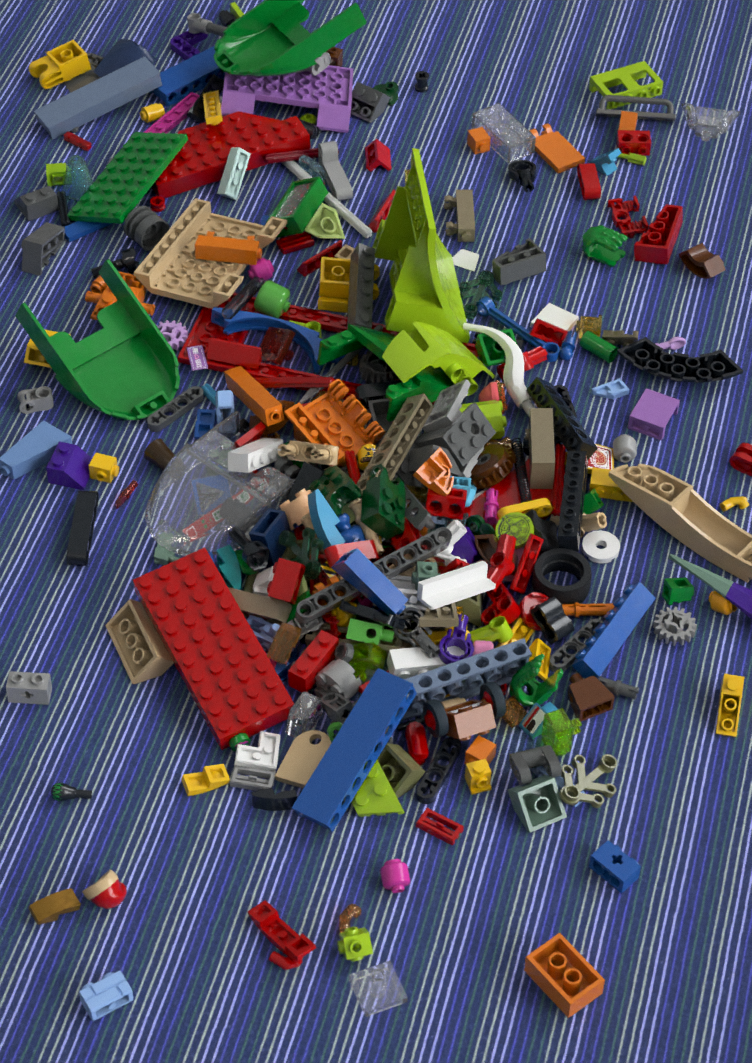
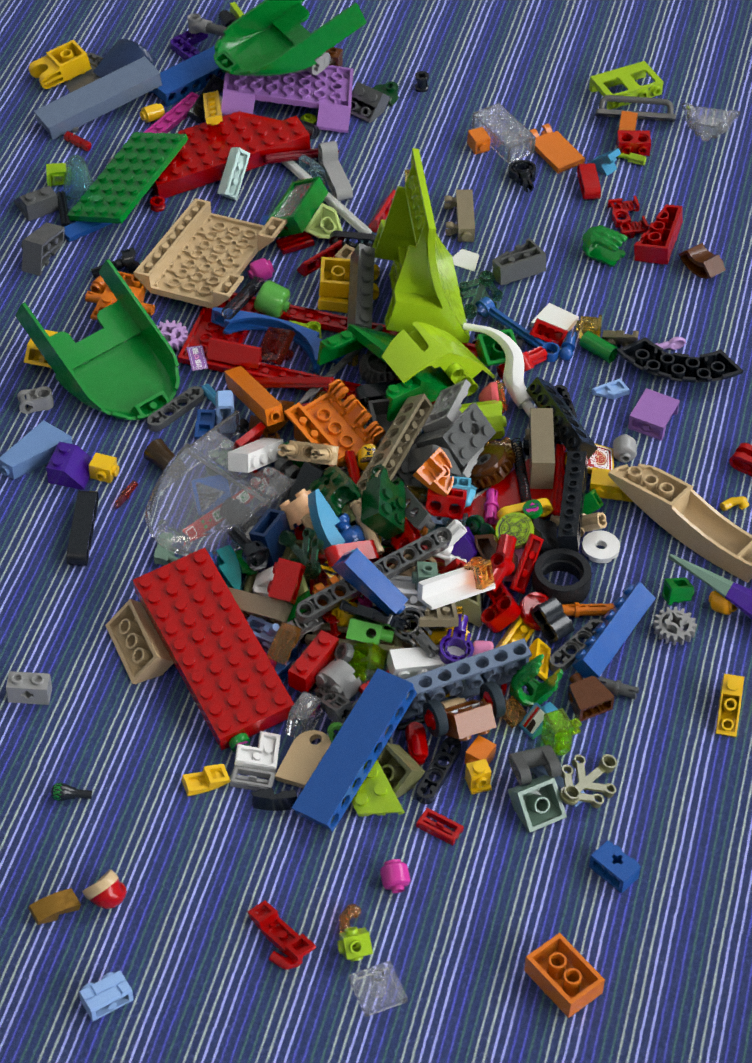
dark grey wheel [123,206,169,251] -> none
orange brick [195,231,262,265] -> none
red panel [365,138,392,172] -> none
lime piece [470,616,513,643] -> none
none -> black beam [329,231,376,249]
none -> clear orange bracket [464,557,494,590]
none -> green tile [523,499,543,519]

